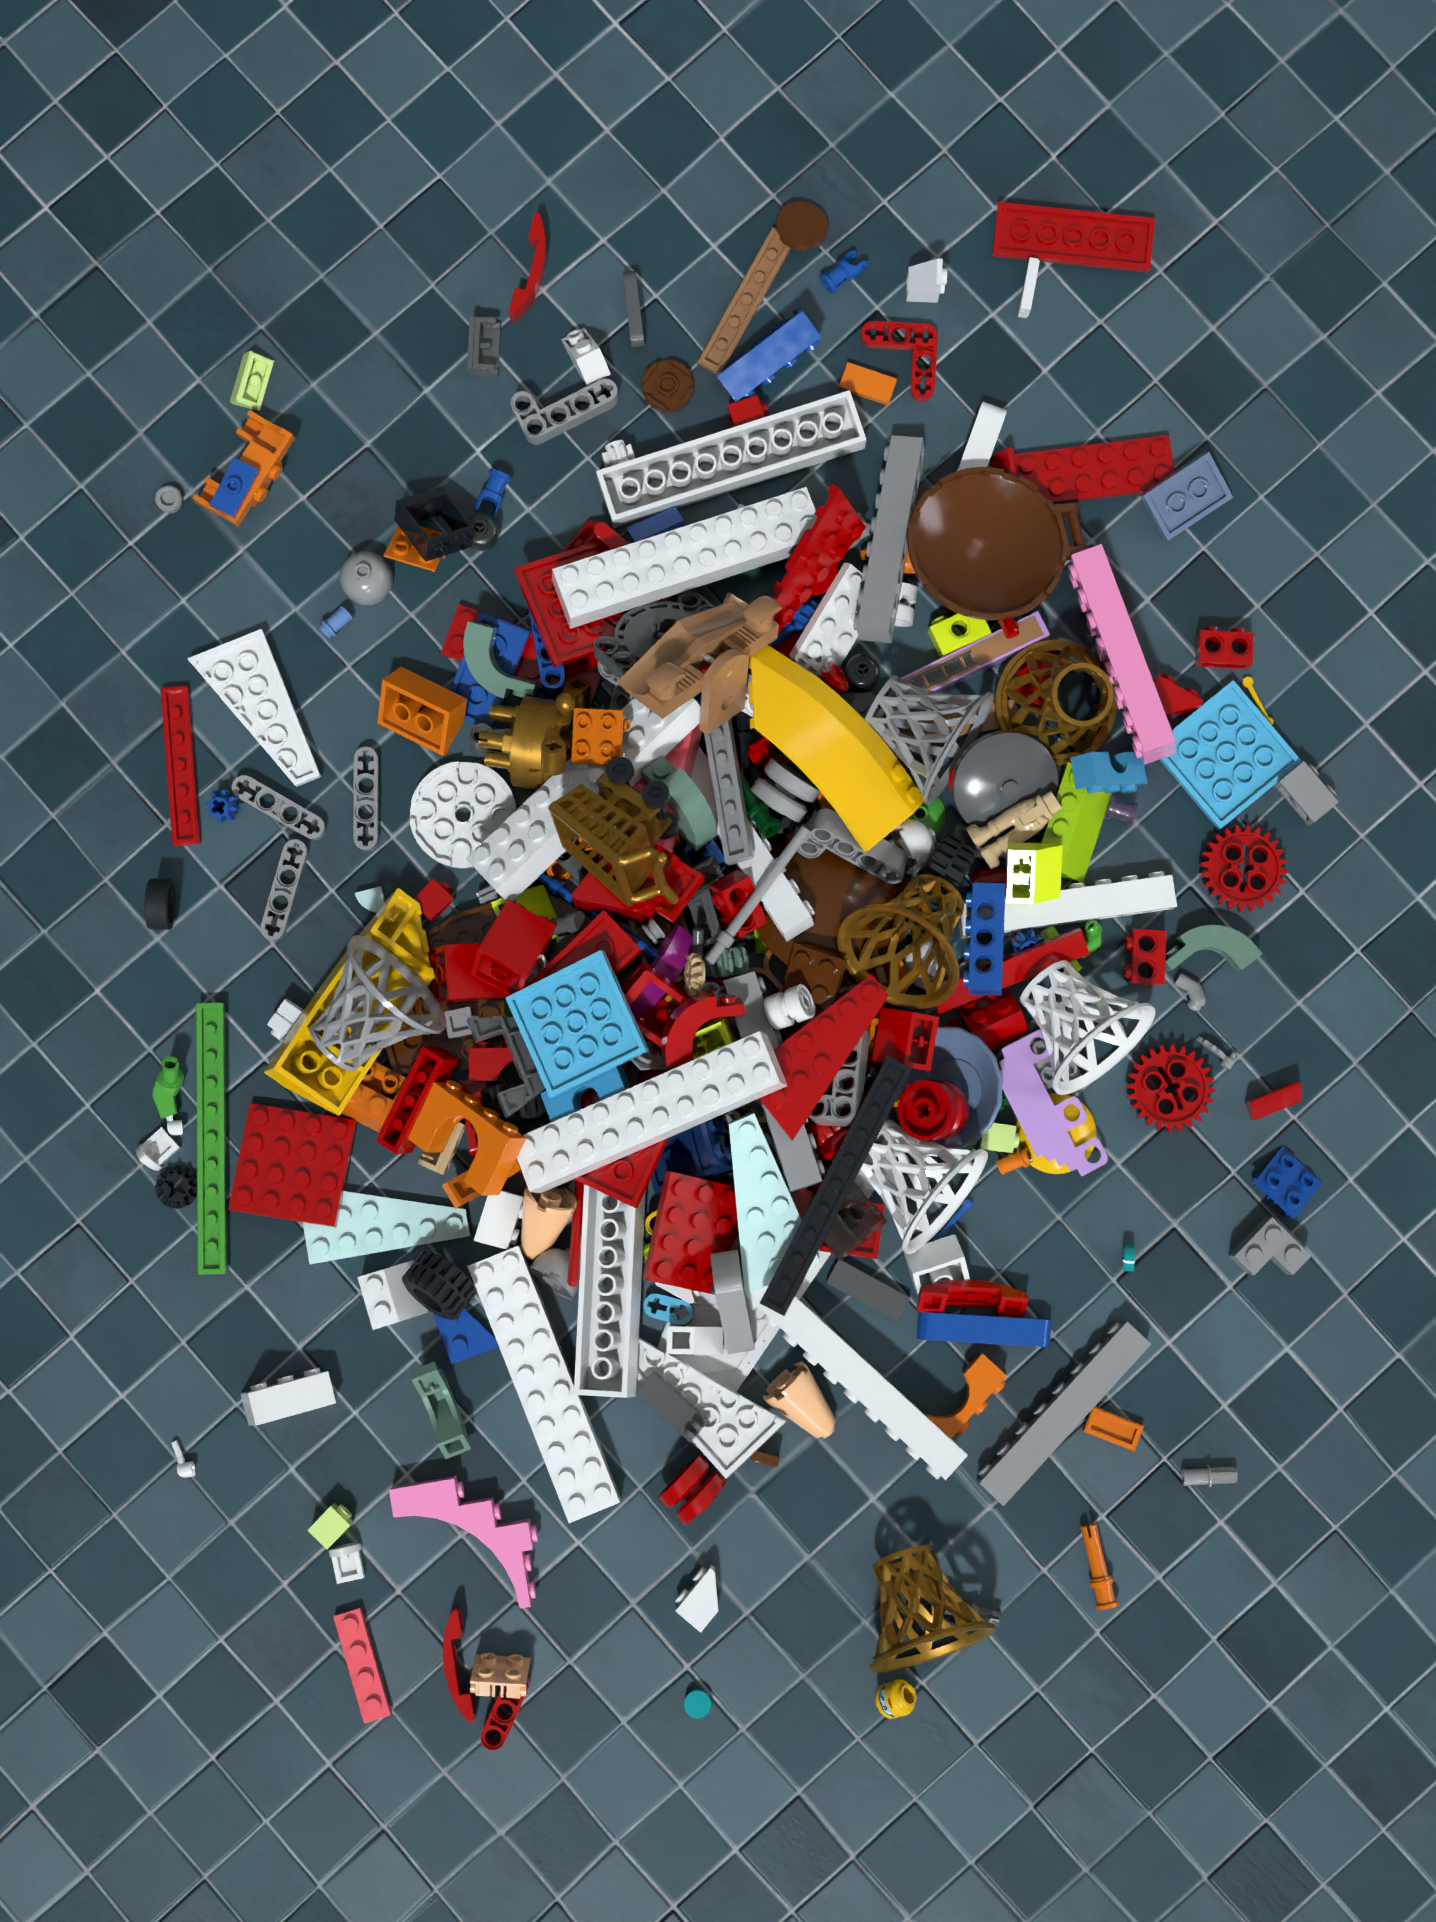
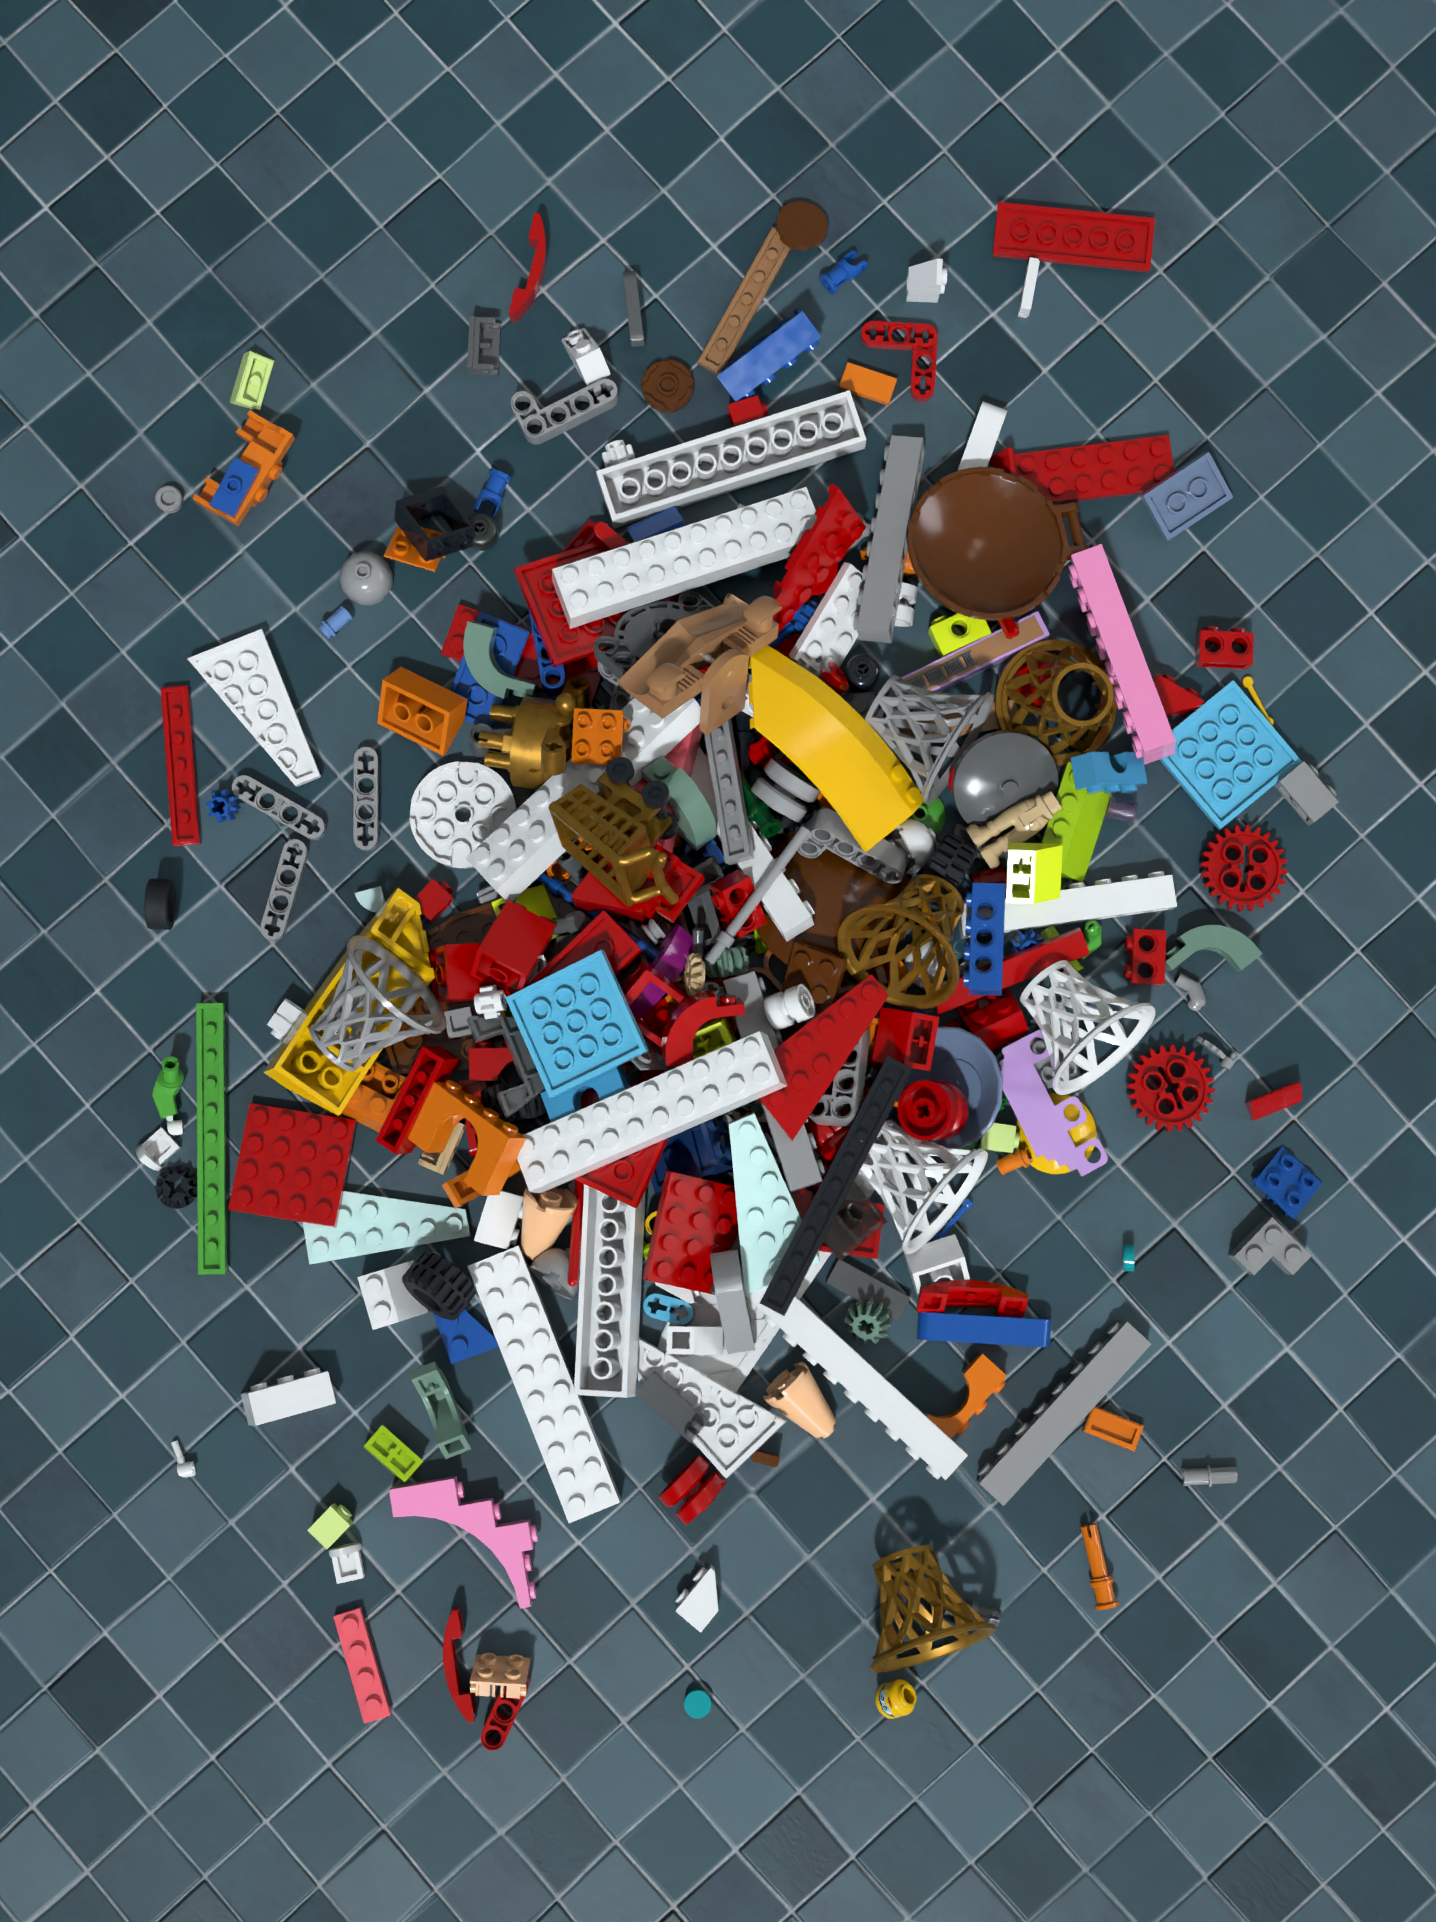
none -> lime hinge [363,1425,423,1483]
none -> white gear [474,985,507,1019]
none -> sand green gear [845,1297,892,1345]

